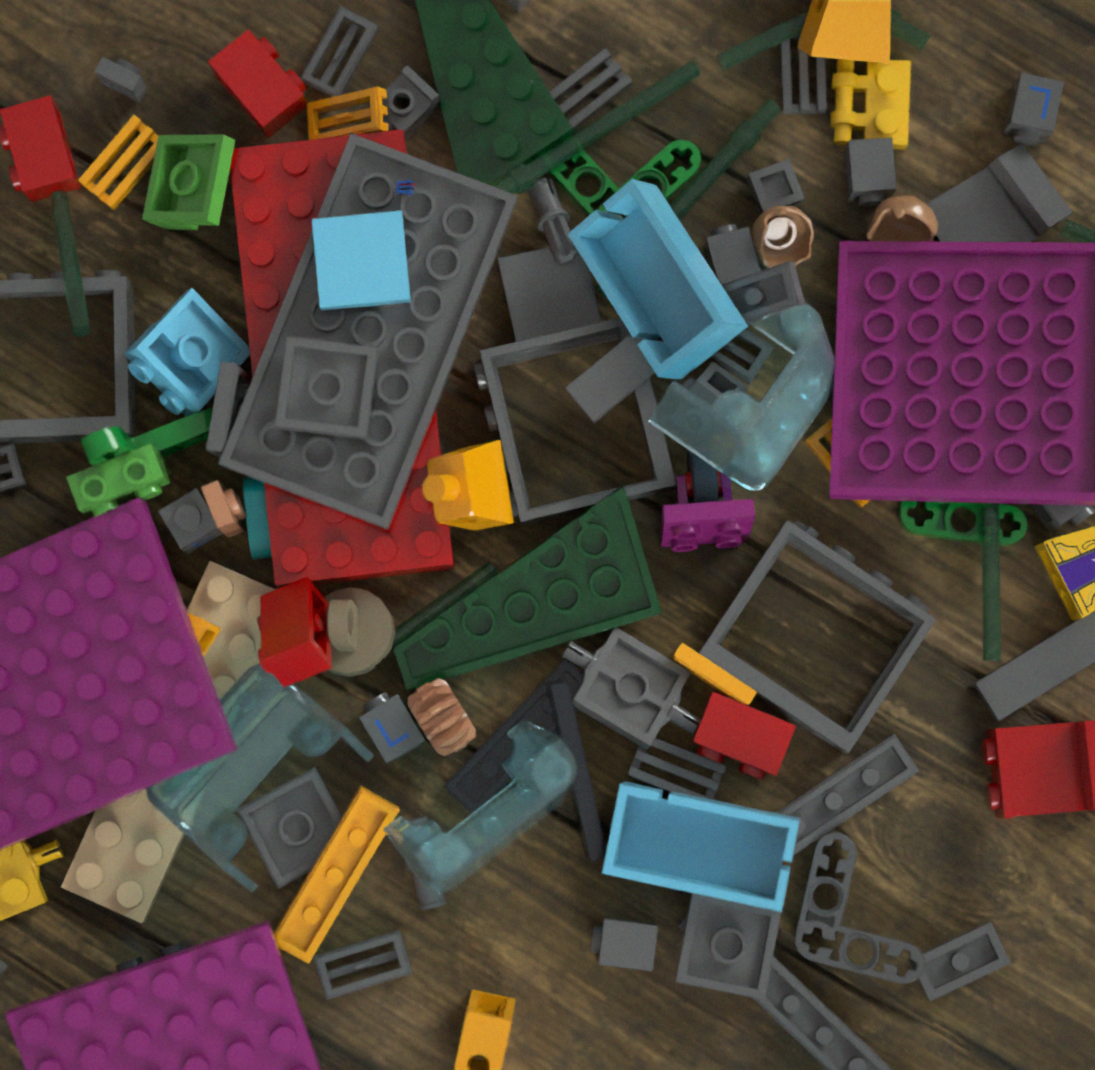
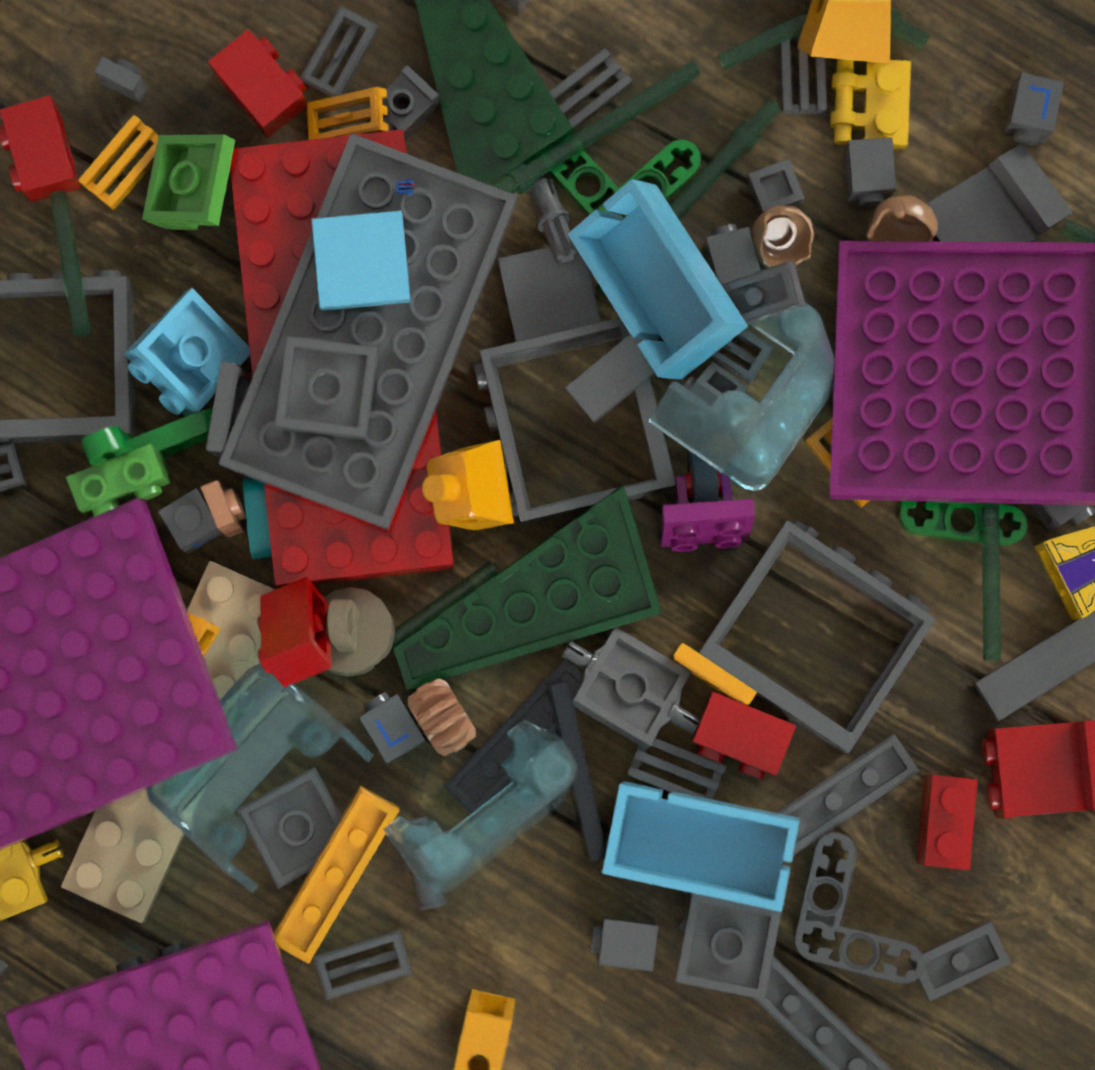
none -> red brick [916,775,978,870]

